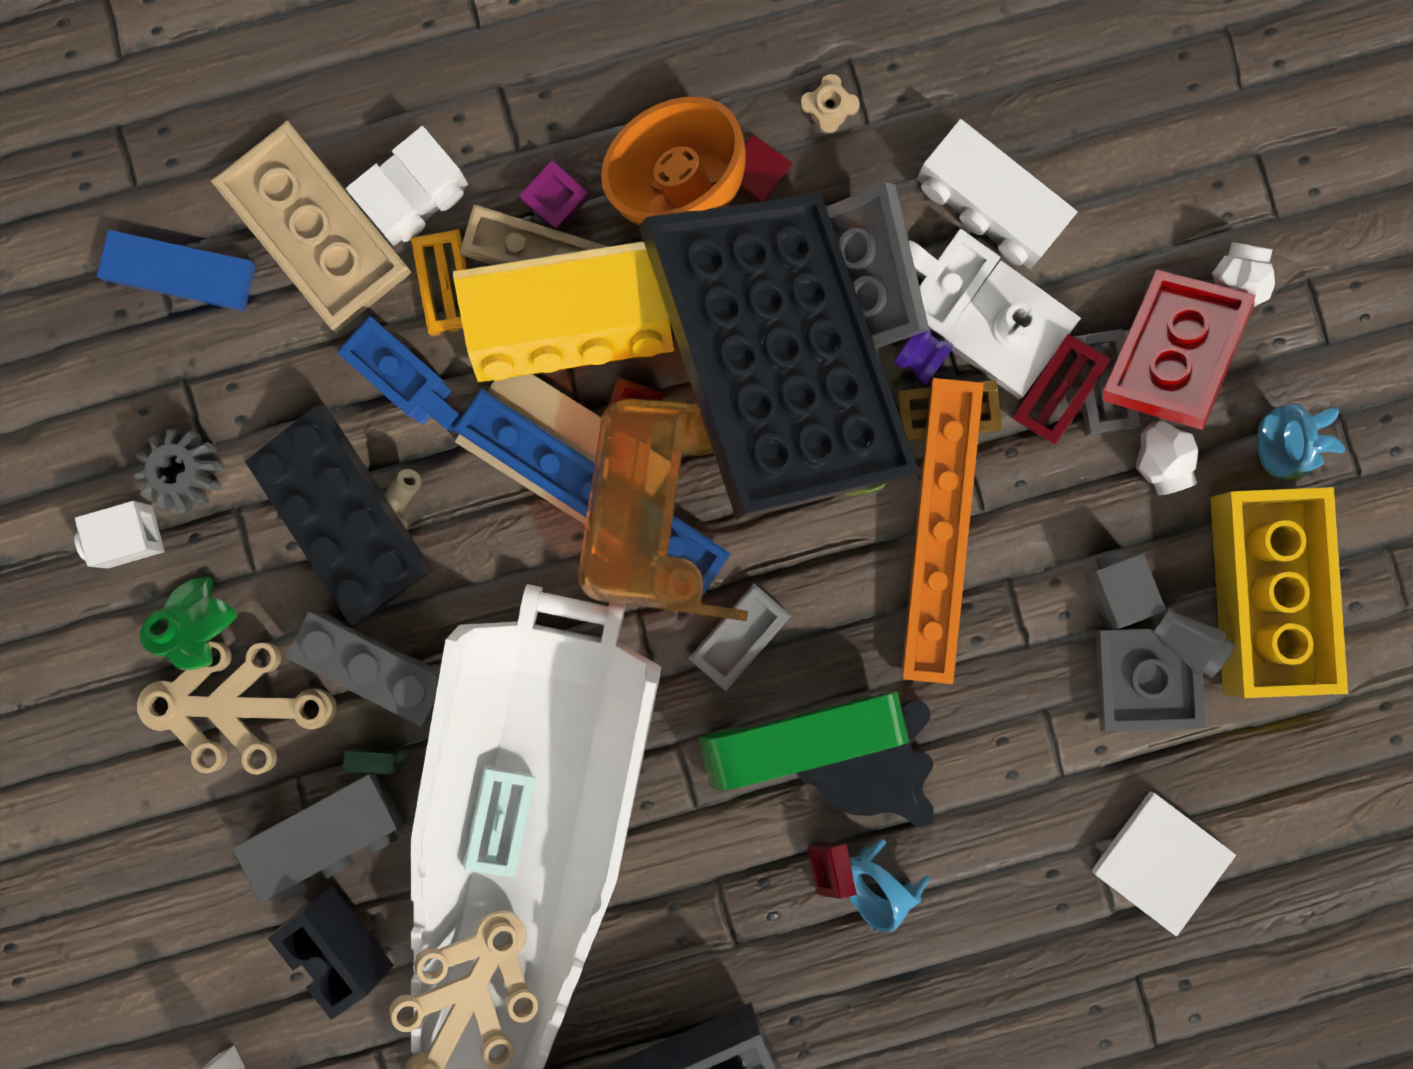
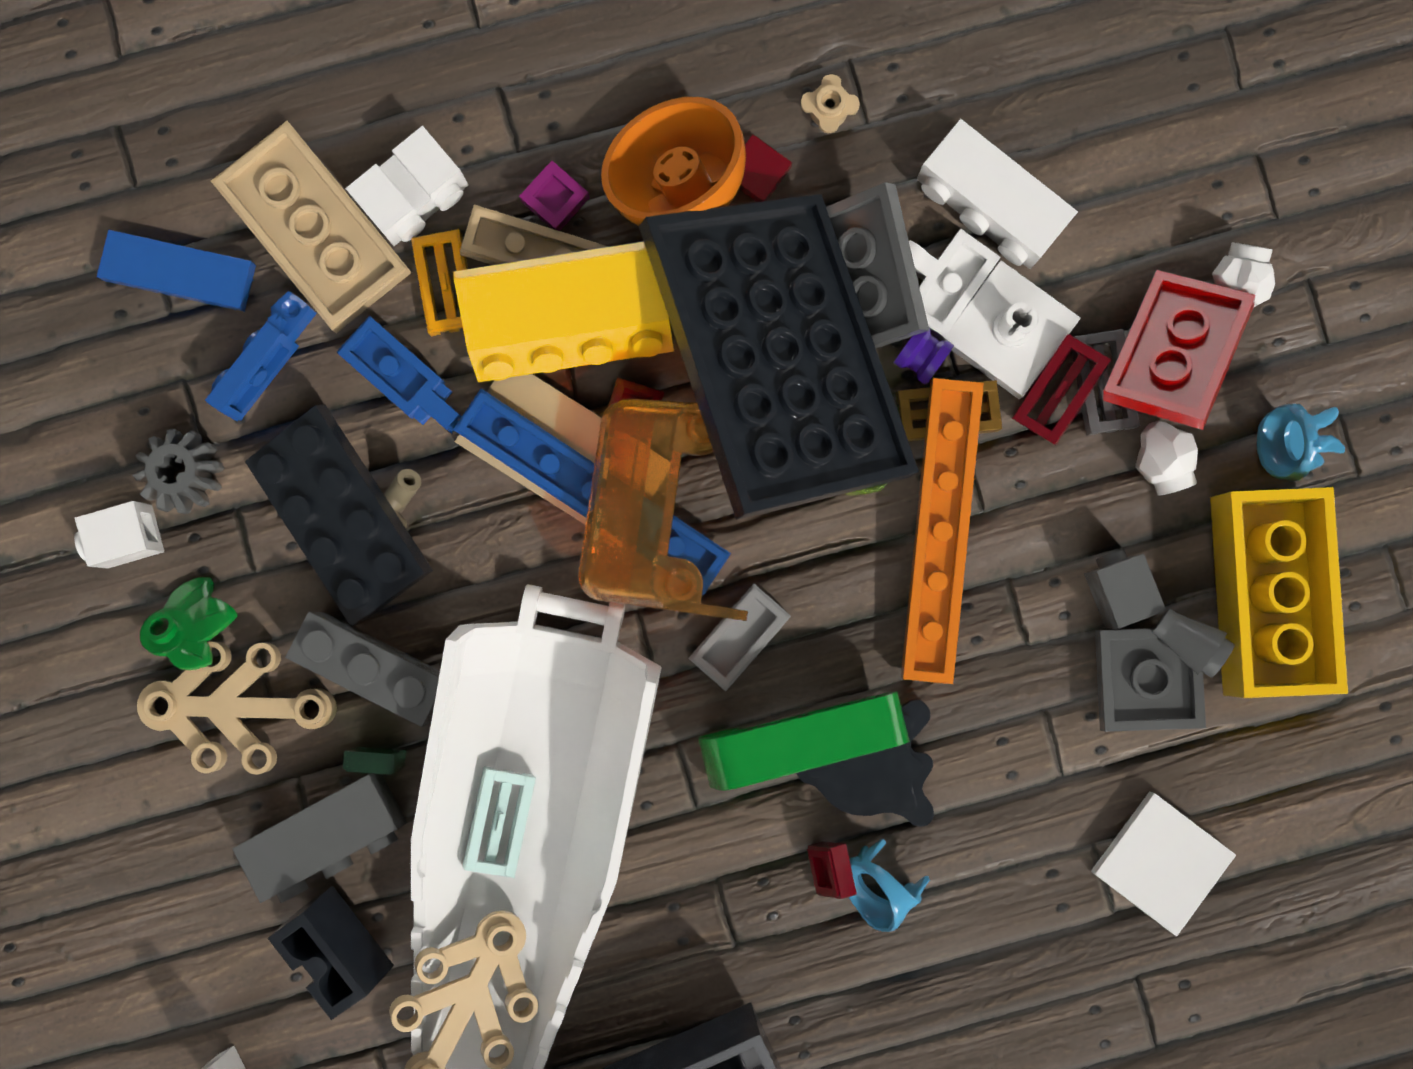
none -> blue hinge [205,291,317,421]

